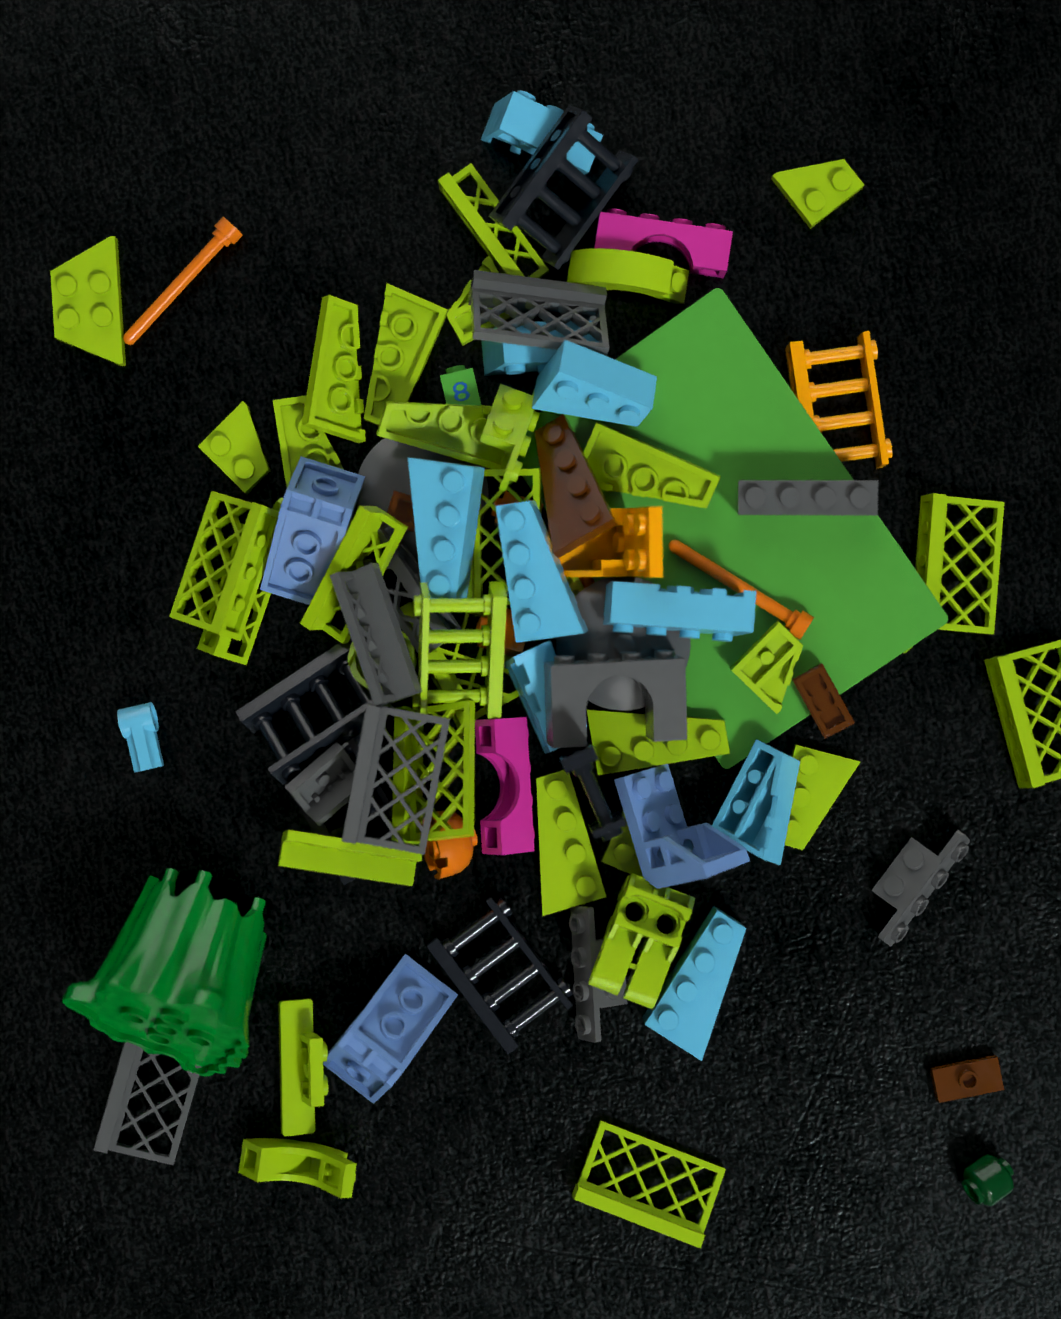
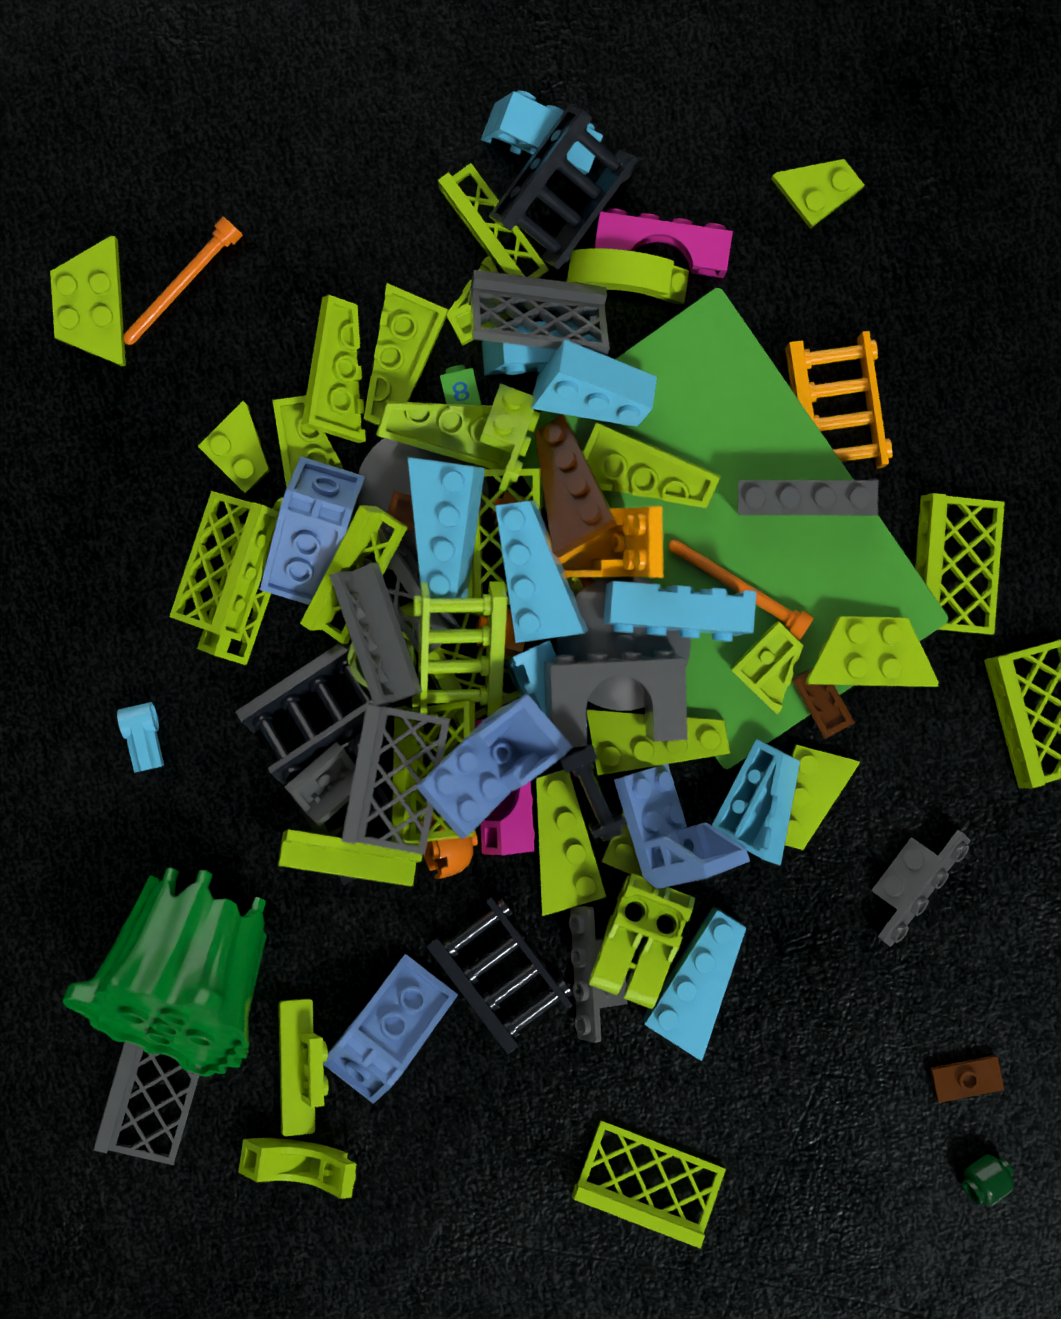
none -> medium blue bracket [416,694,572,839]
none -> lime wing [806,616,938,687]

